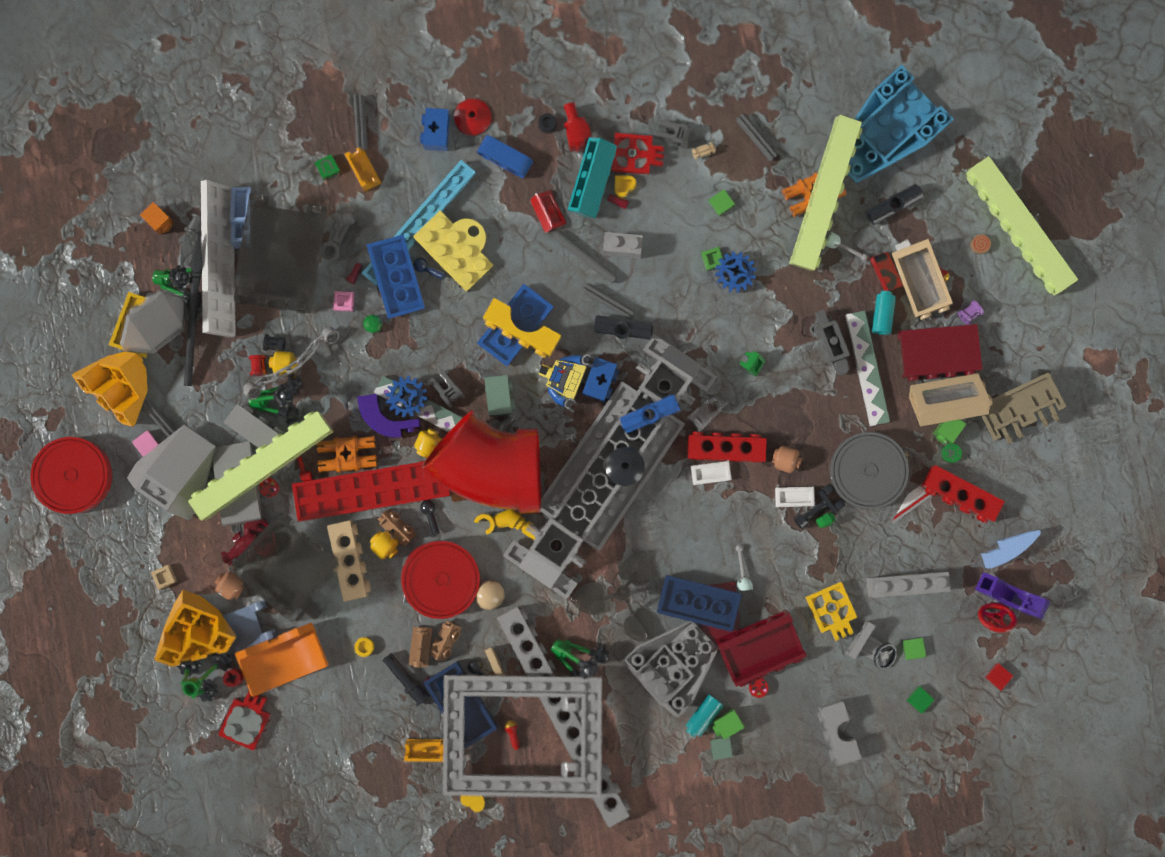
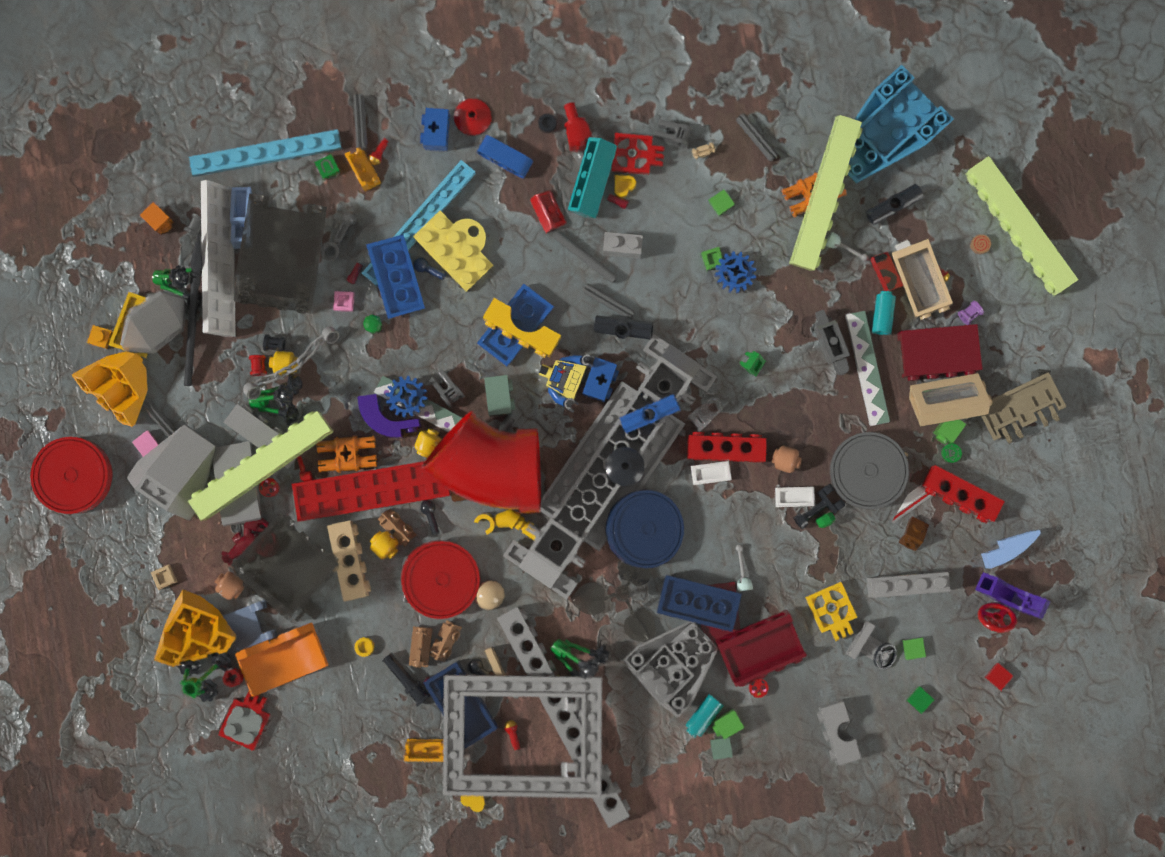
none -> light orange plate [87,325,113,349]
none -> medium azure plate [189,130,342,177]
none -> red piece [369,138,389,165]
none -> dark blue brick [605,490,684,568]
none -> reddish brown bracket [899,516,929,551]

